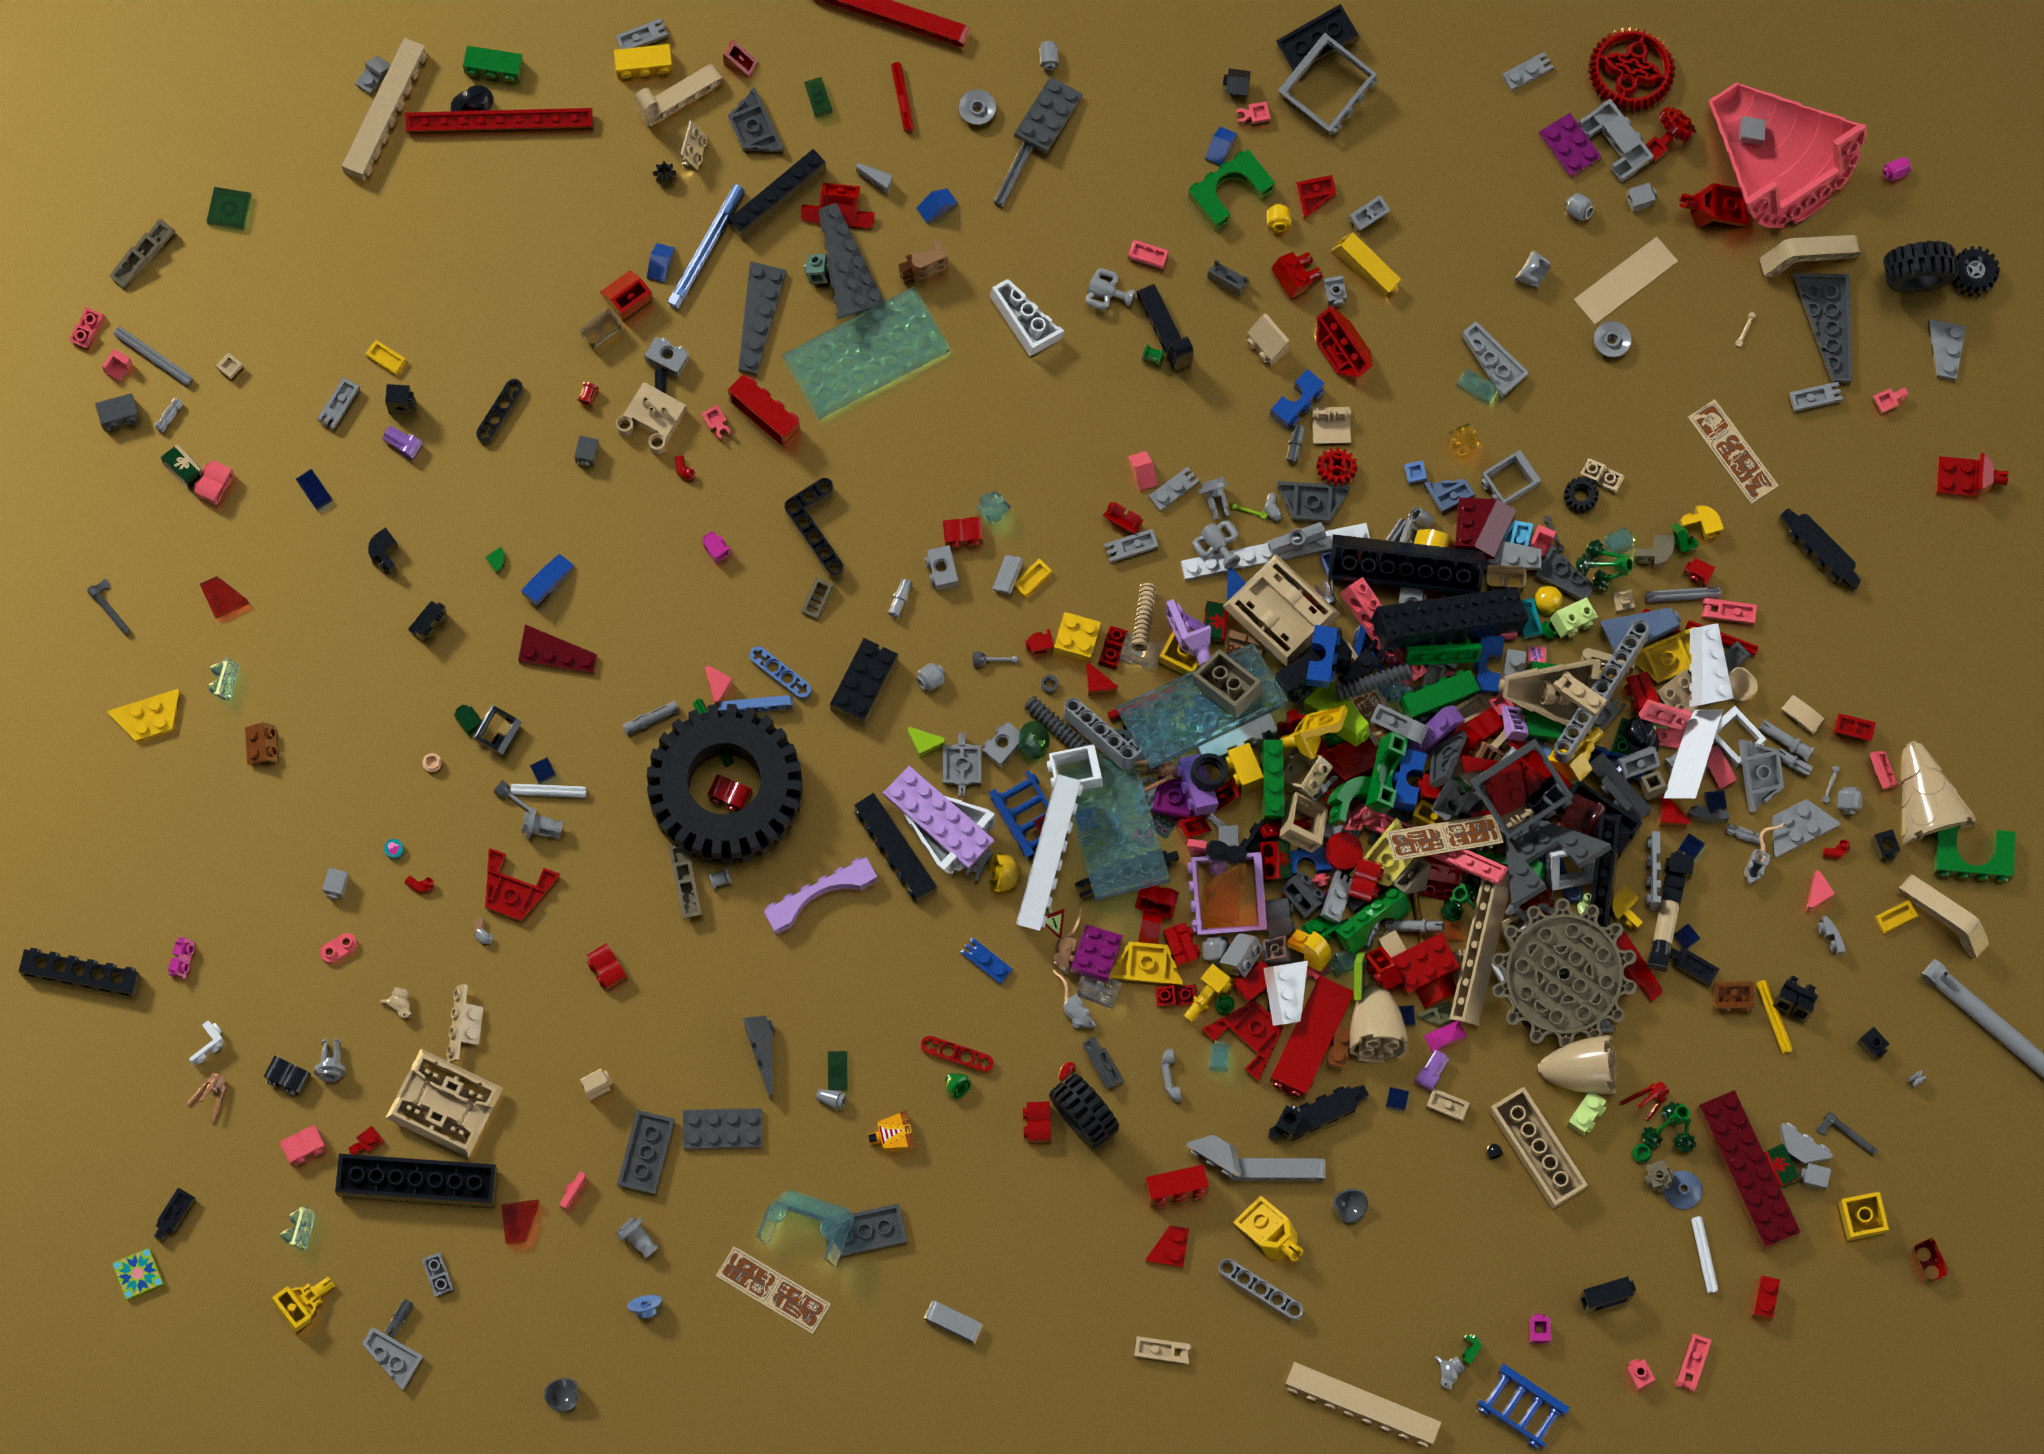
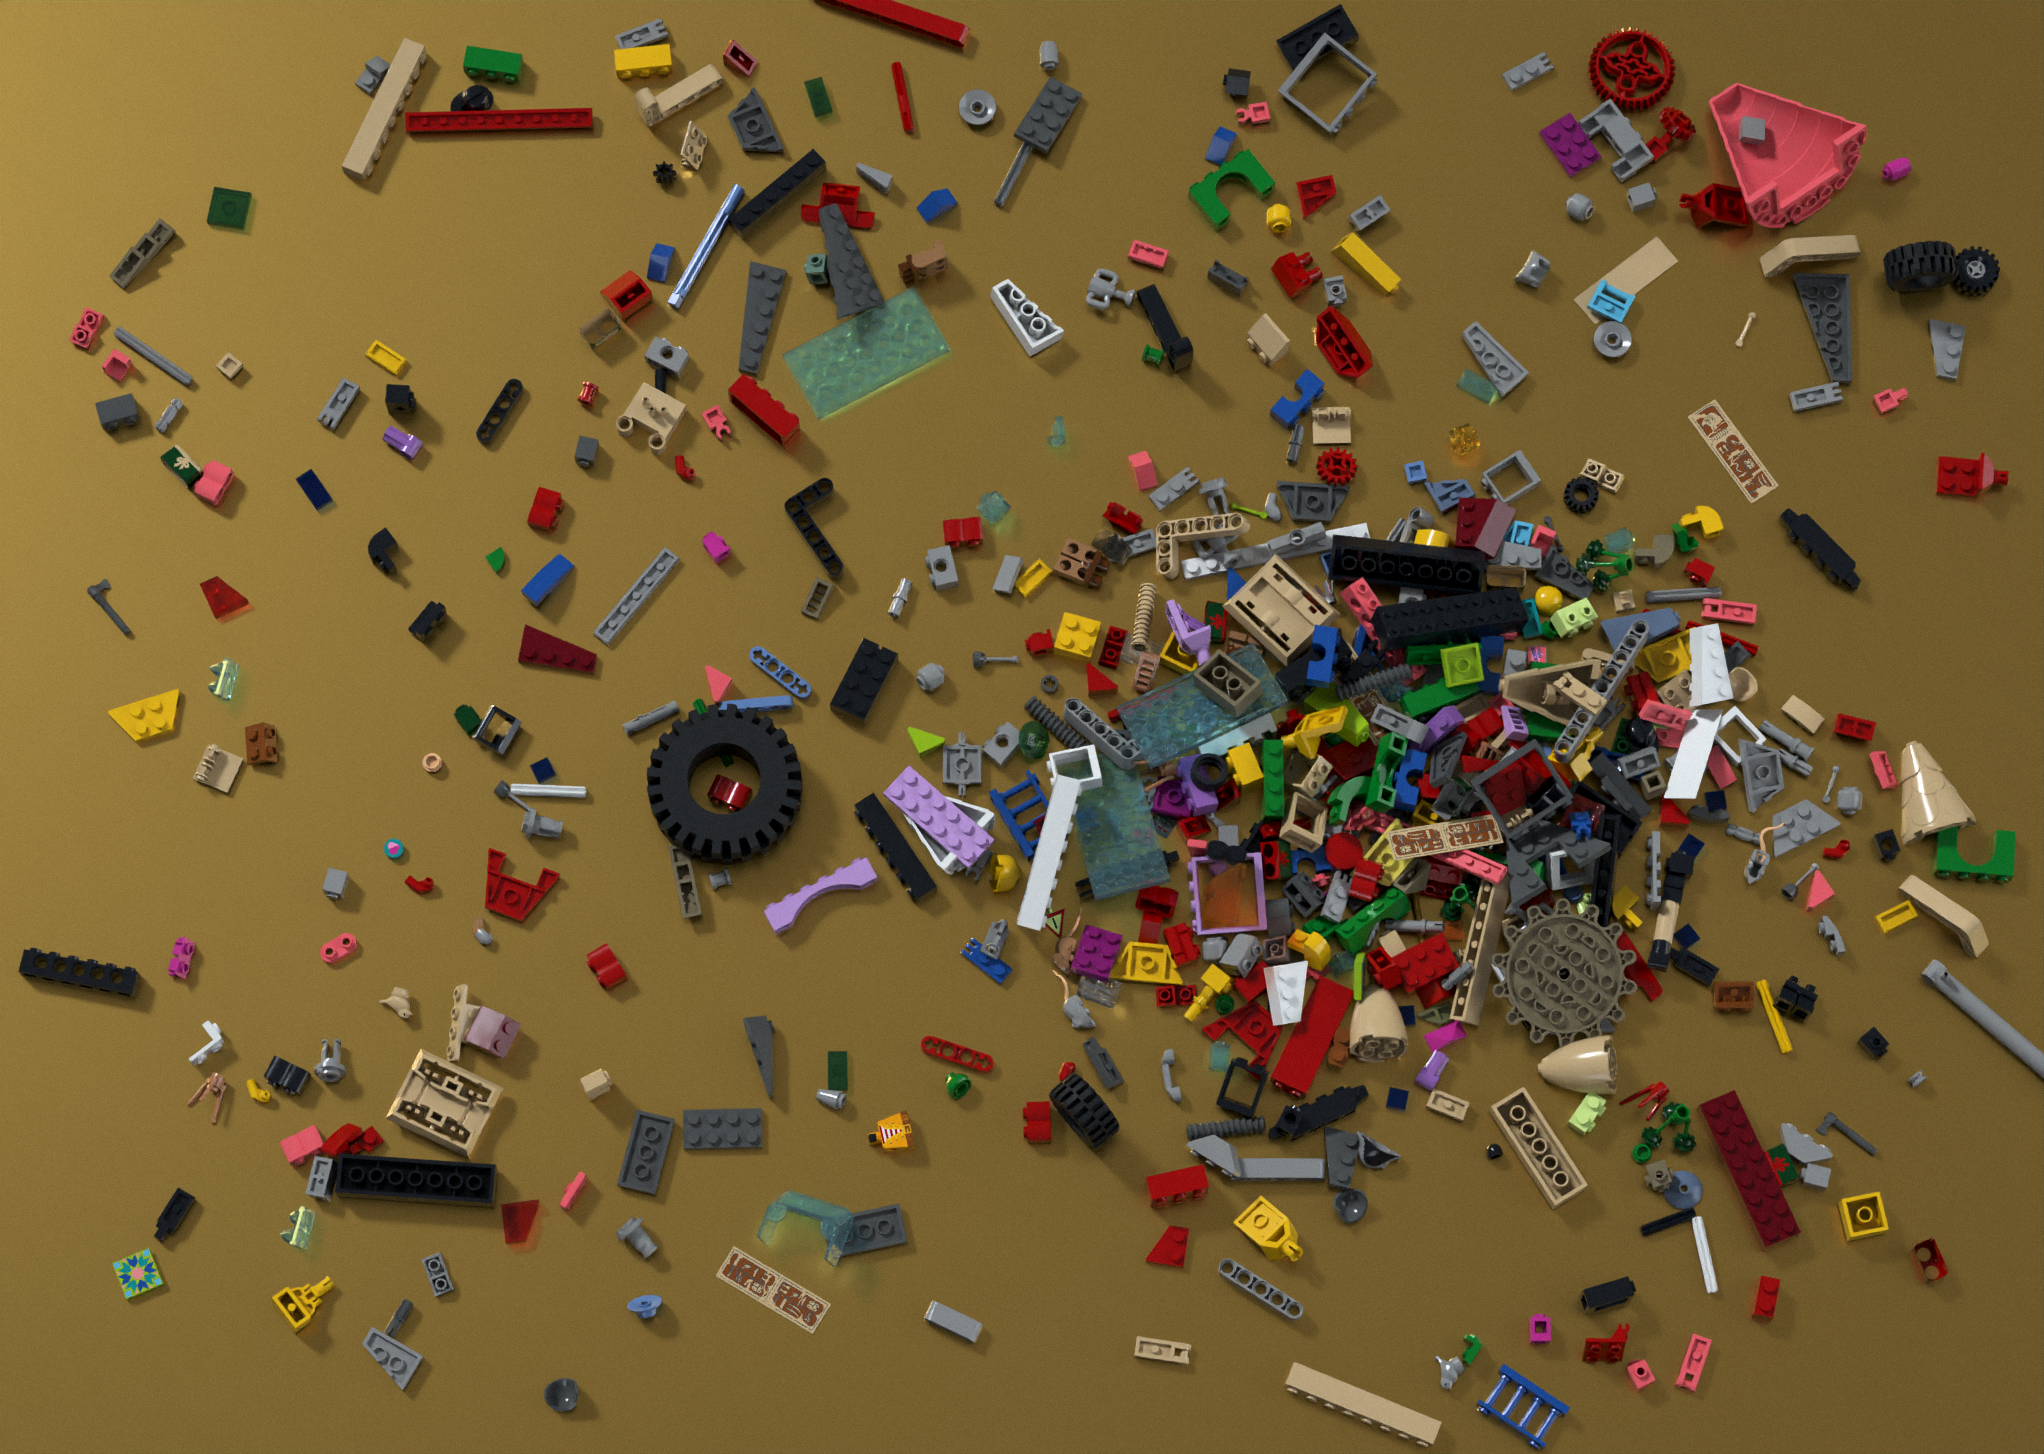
none -> tan hinge [192,744,243,793]
none -> yellow arm [246,1079,271,1103]
none -> light grey hinge [305,1156,338,1202]
none -> red slope [321,1123,363,1157]
none -> slope [464,1006,521,1059]
none -> red brick [527,487,564,532]
none -> light grey tile [593,547,680,646]
none -> light grey hinge [980,919,1010,960]
none -> clear light blue bracket [1046,416,1066,447]
none -> medium nougat hips [1053,537,1110,588]
none -> clear smoke slope [1091,529,1133,566]
none -> nougat slope [1132,651,1161,693]
none -> tan beam [1156,513,1250,579]
none -> dark grey piece [1186,1116,1266,1141]
none -> black window [1216,1057,1270,1118]
none -> dark grey wing [1324,1126,1360,1191]
none -> hat [1357,1130,1401,1169]
none -> lime tile [1440,642,1484,688]
none -> light grey axle [1441,961,1474,990]
none -> blue plate [1568,812,1591,840]
none -> red plate [1582,1323,1630,1363]
none -> medium azure plate [1587,279,1636,323]
none -> black axle [1640,1207,1696,1236]
none -> dark grey hinge [1781,863,1819,901]

